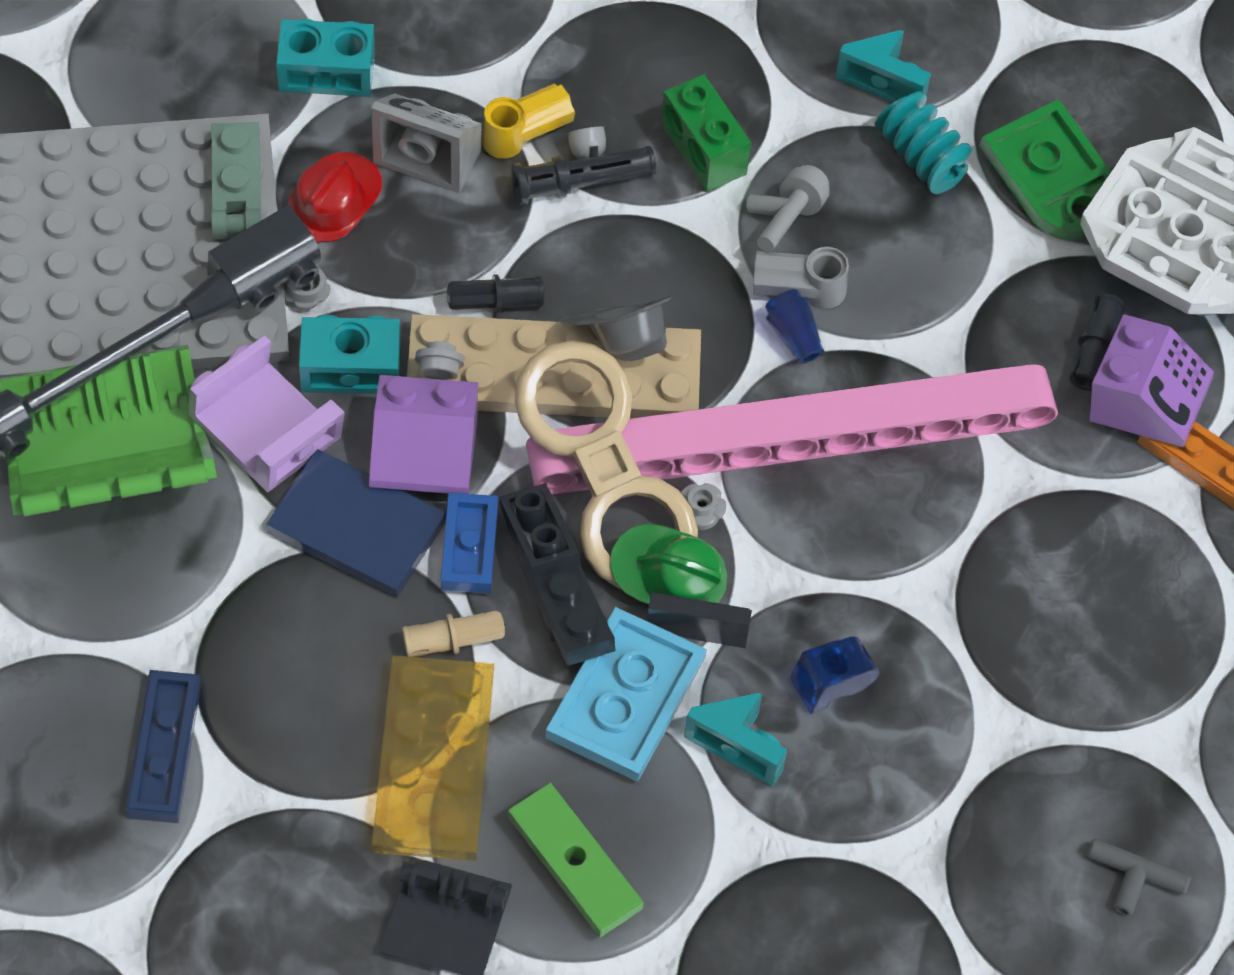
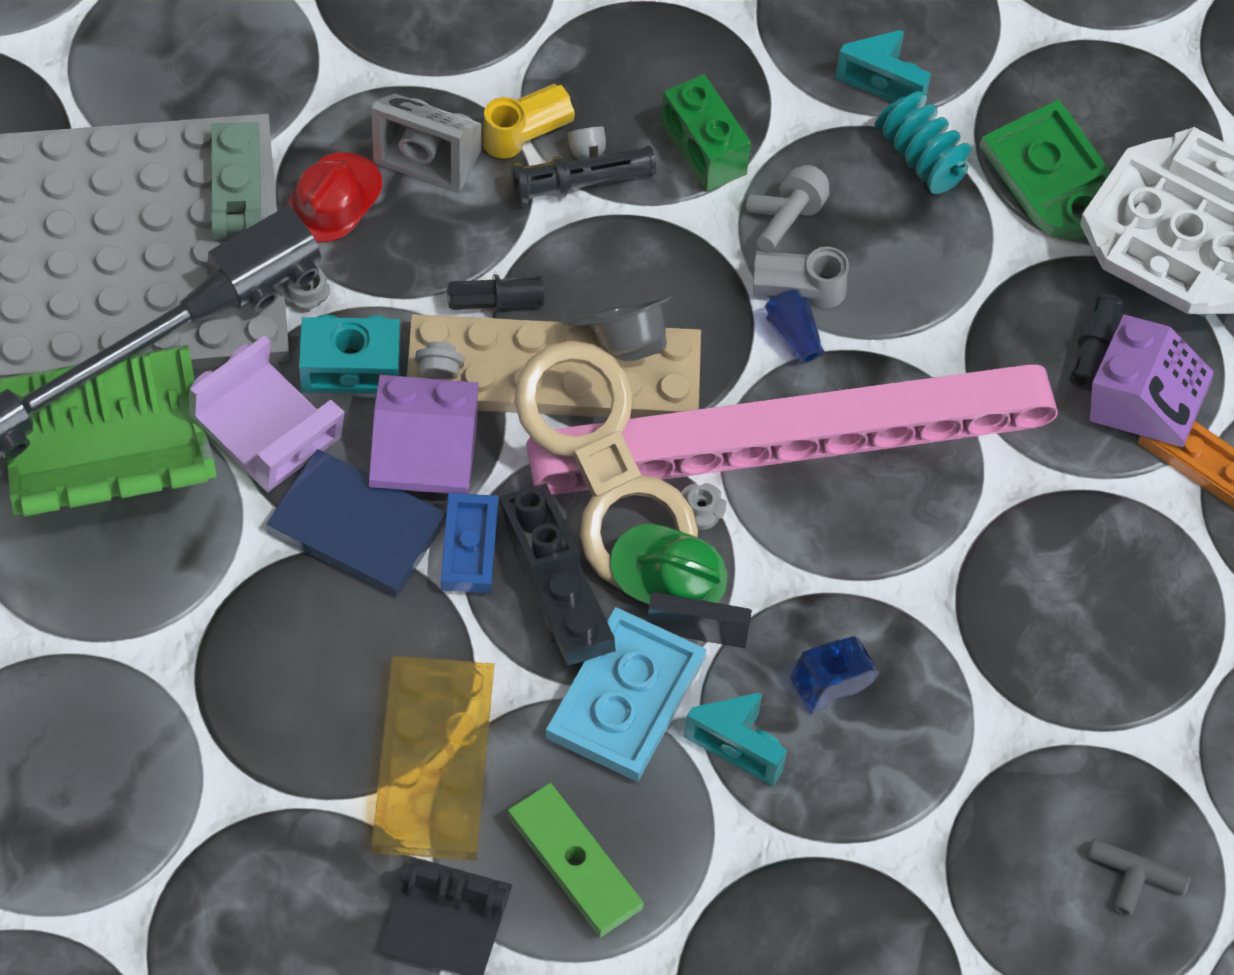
dark blue tile [125,670,202,823] -> none
teal brick [276,19,375,97] -> none
tan axle [402,611,505,659] -> none

